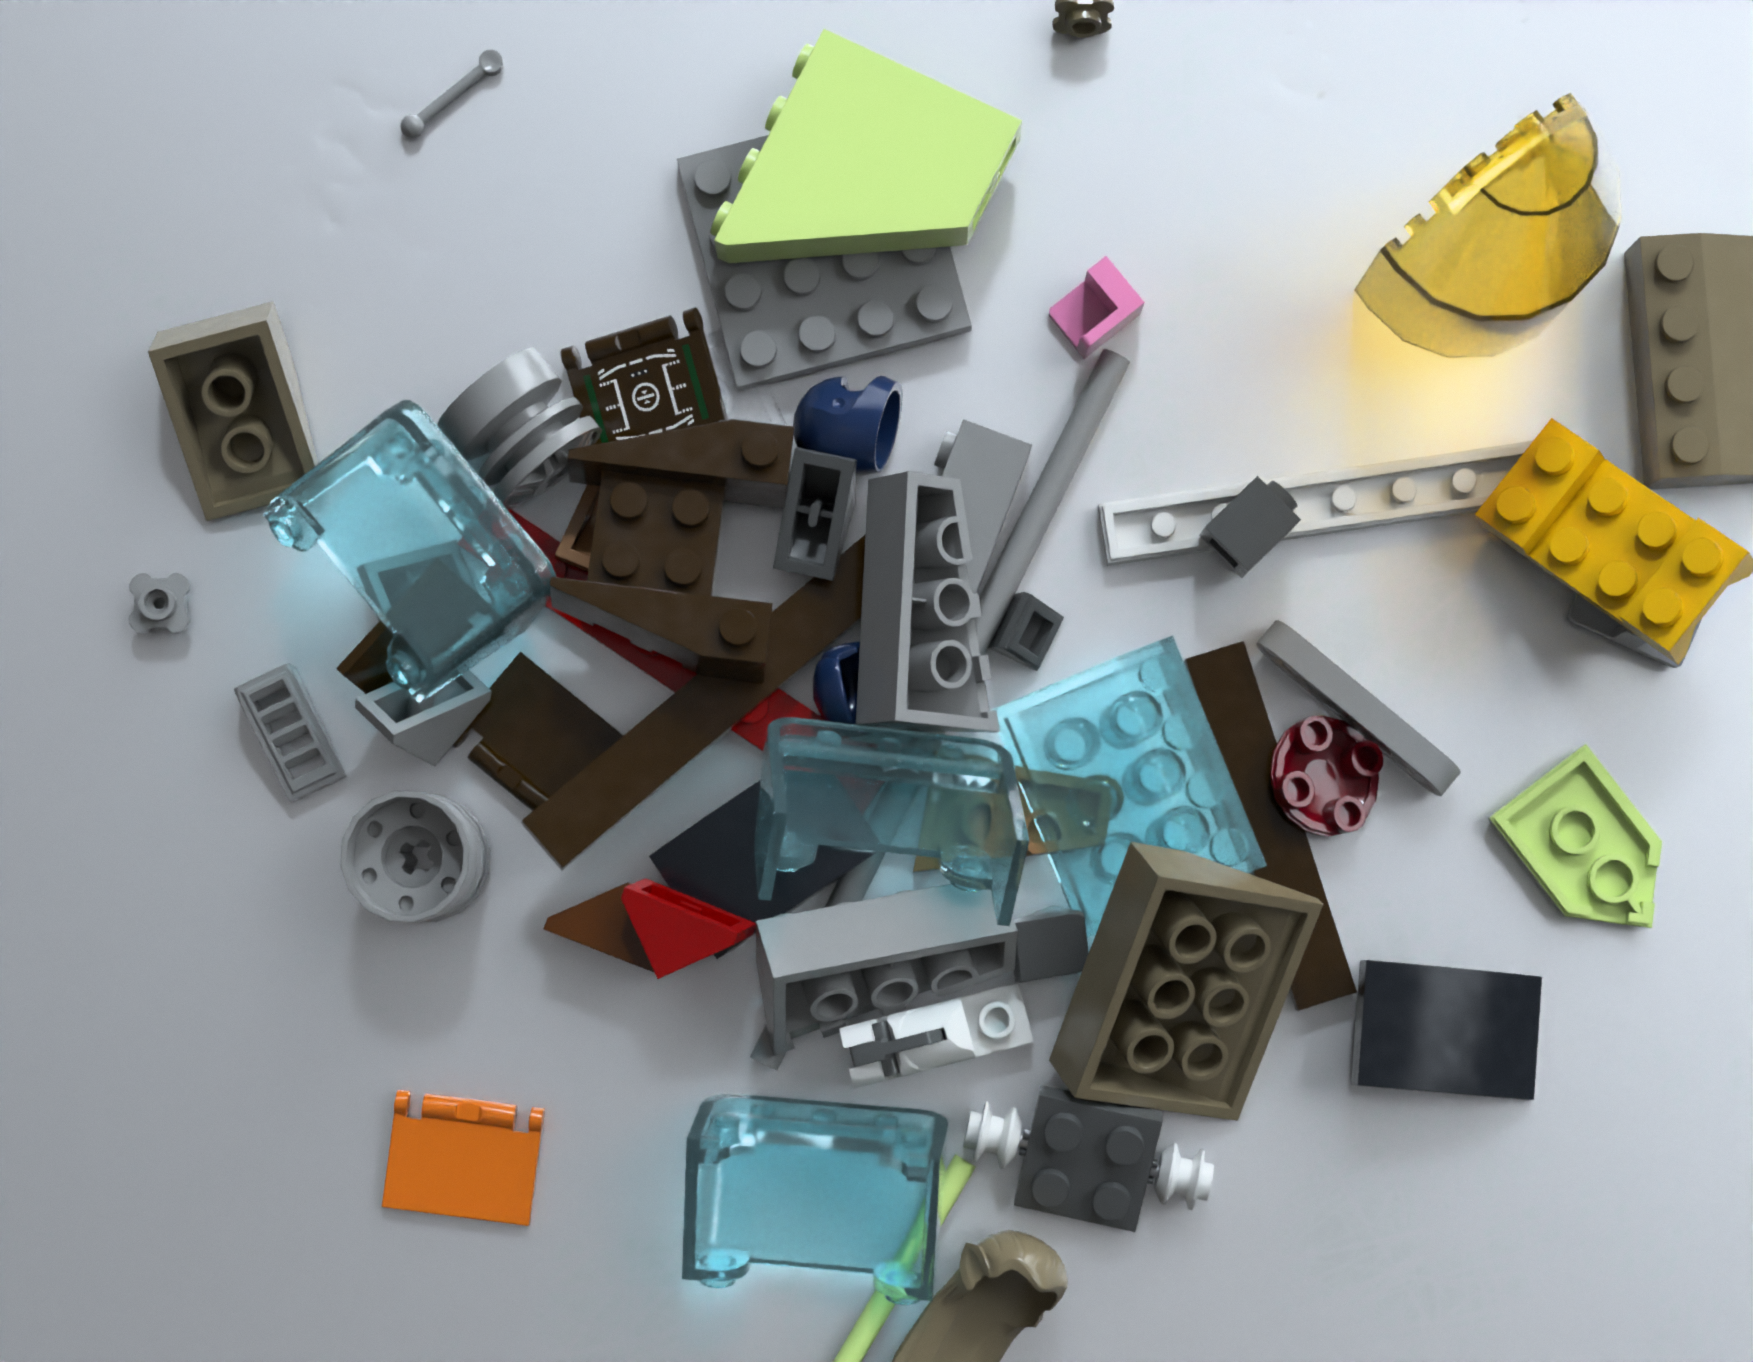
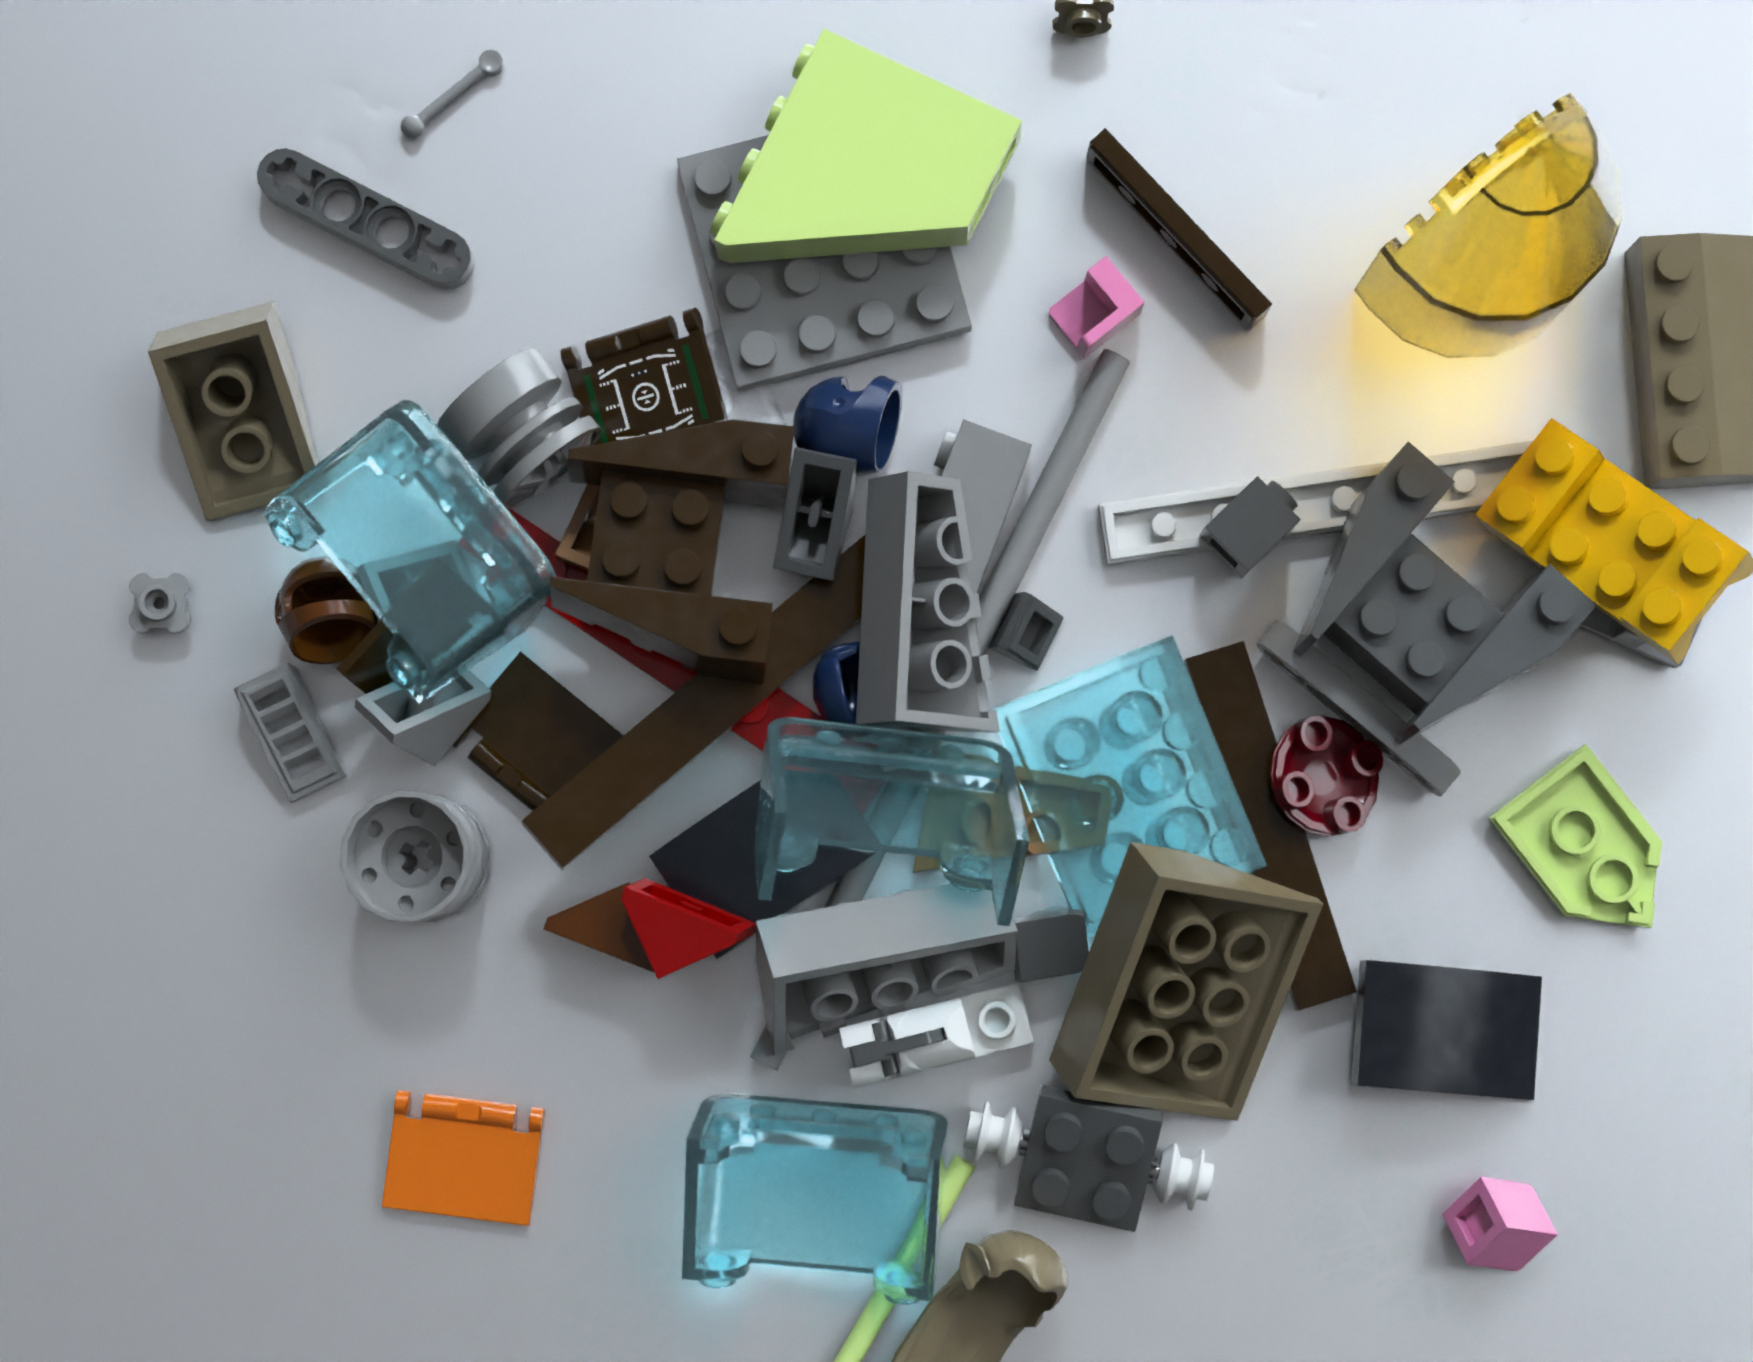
none -> dark grey beam [257,148,474,290]
none -> reddish brown helmet [275,556,378,665]
none -> dark brown tile [1086,128,1272,330]
none -> dark grey wedge [1293,441,1597,744]
none -> bright pink panel [1442,1177,1558,1271]

